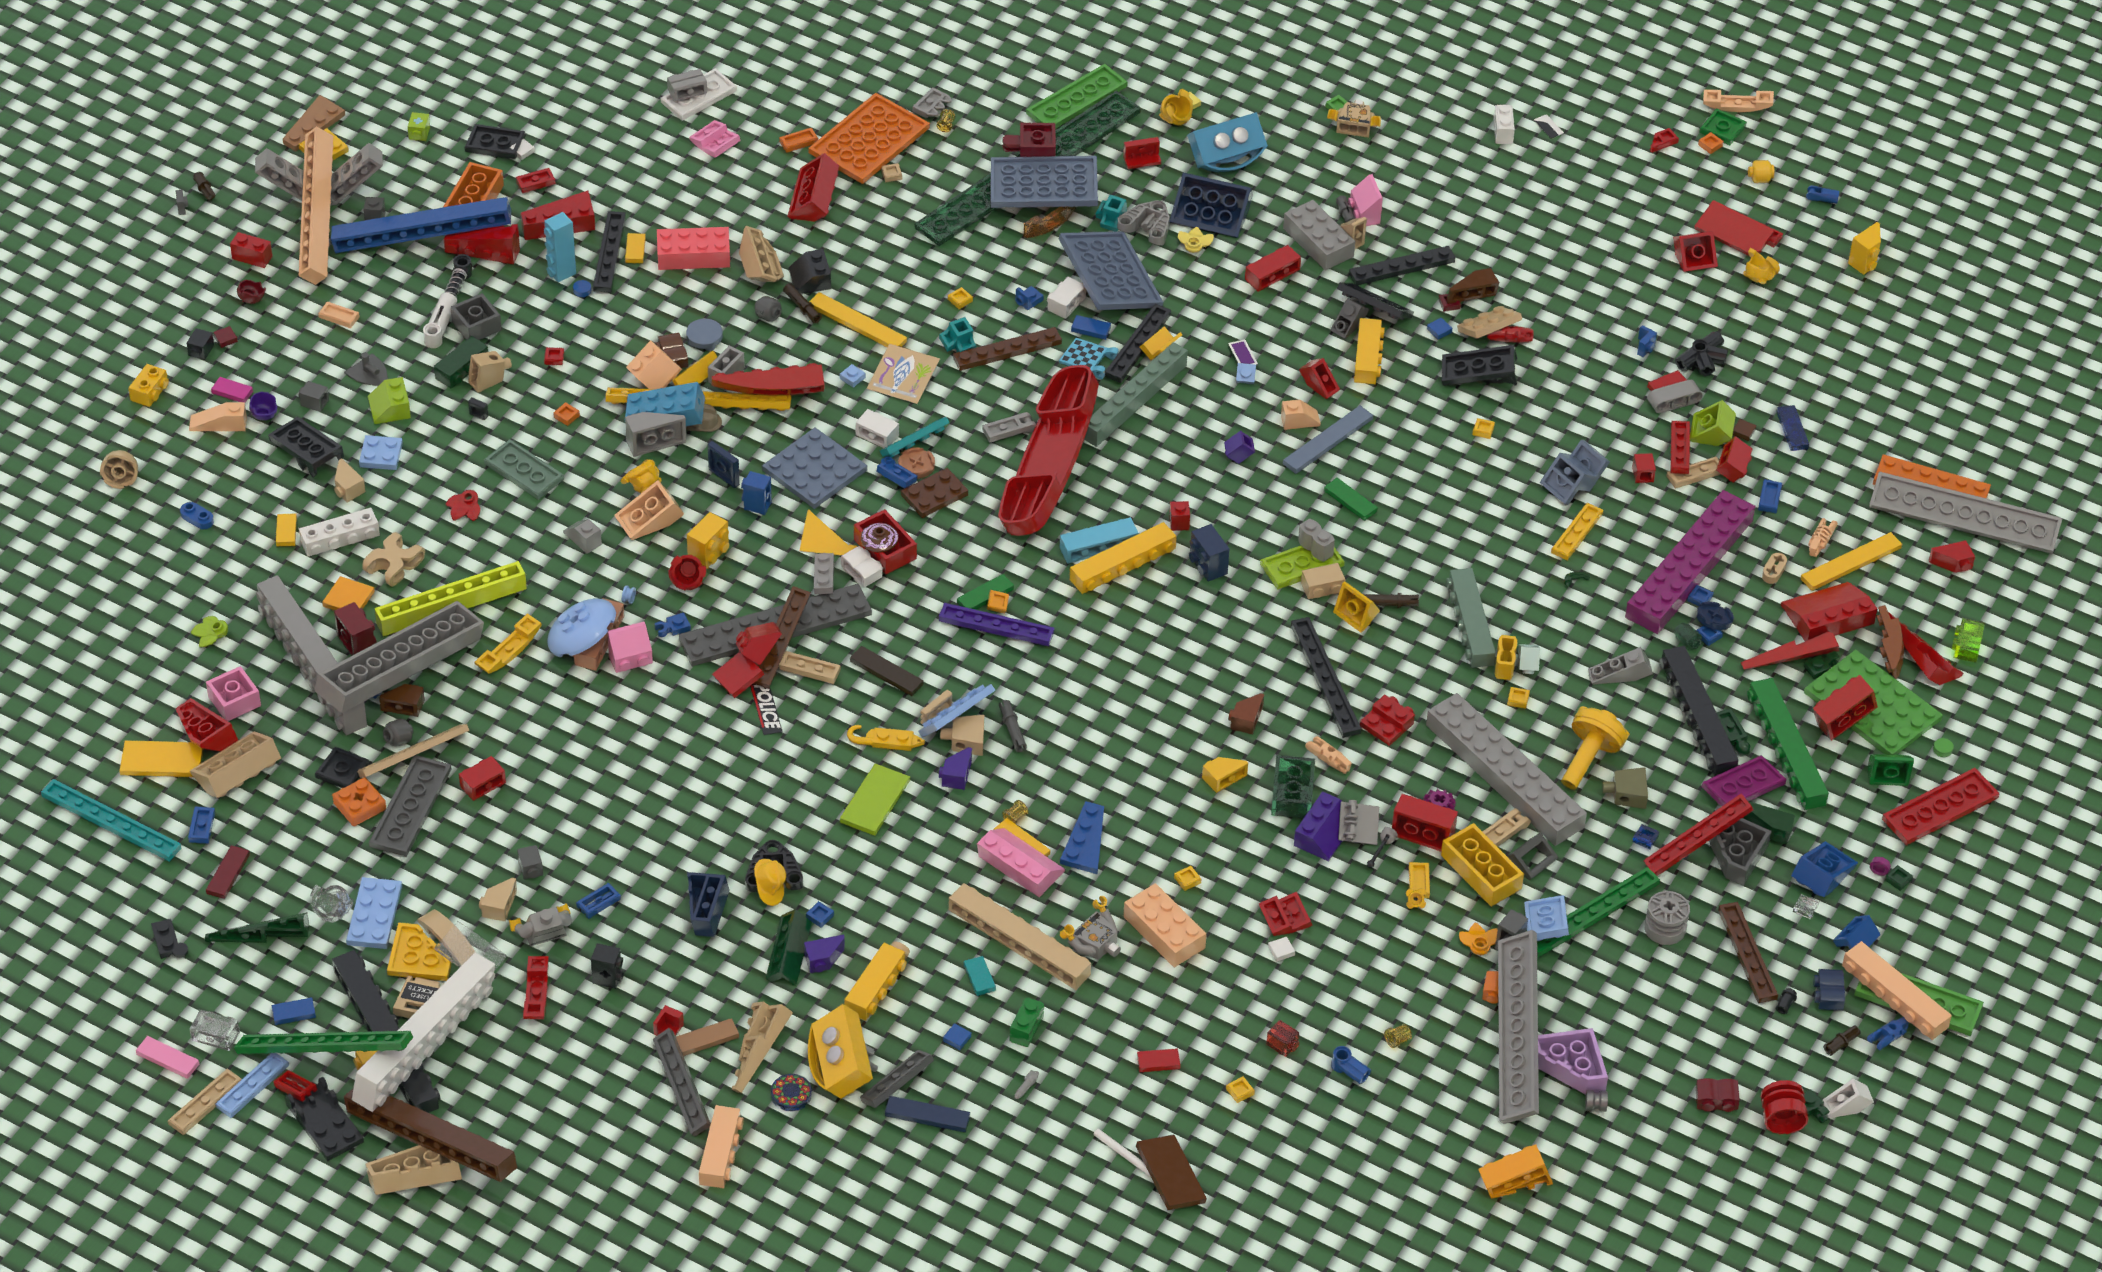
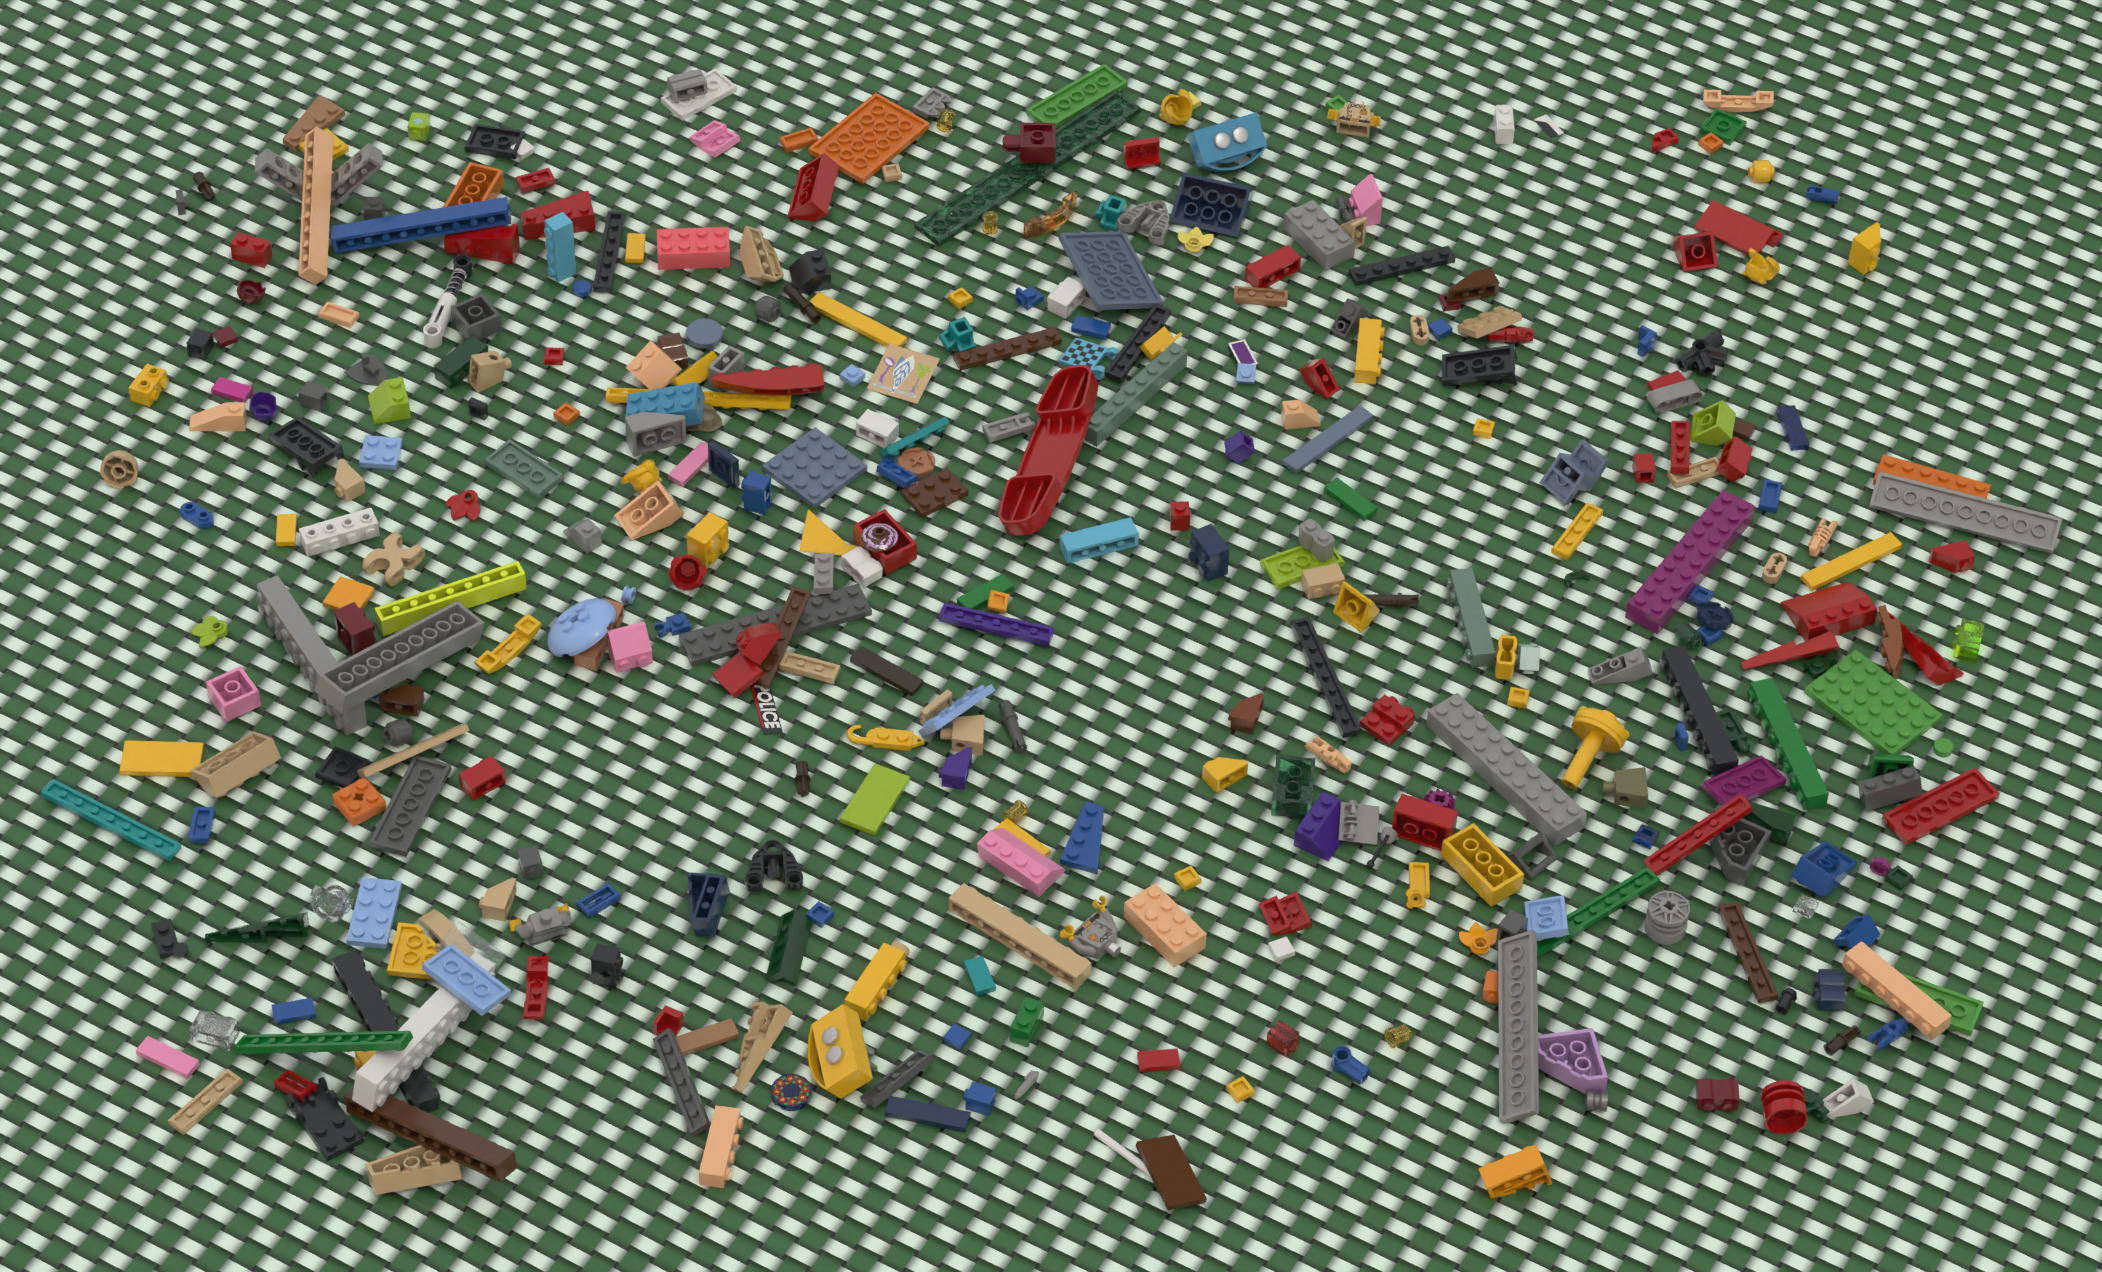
red wedge [175,698,239,752] -> none
dark red tile [206,845,250,899] -> none
light blue tile [215,1053,289,1118] -> none
container [393,976,444,1018] -> none
yellow piece [754,859,786,906] -> none
dark purple slope [804,934,845,973] -> none
sand blue plate [991,156,1098,208] -> none
yellow brick [1070,522,1177,594] -> none
black plate [1337,282,1414,320] -> none
tan plate [1483,808,1531,847] -> none
red brick [1813,675,1878,741] -> none
none -> light blue plate [422,944,511,1016]
none -> bright pink tile [668,442,708,487]
none -> dark brown axle [795,761,810,797]
none -> blue brick [963,1082,996,1116]
none -> clear yellow bush [982,211,998,235]
none -> medium nougat tile [1233,286,1288,307]
none -> tan beam [1410,315,1429,346]
none -> blue tile [1674,722,1689,750]
none -> dark grey brick [1858,765,1922,812]

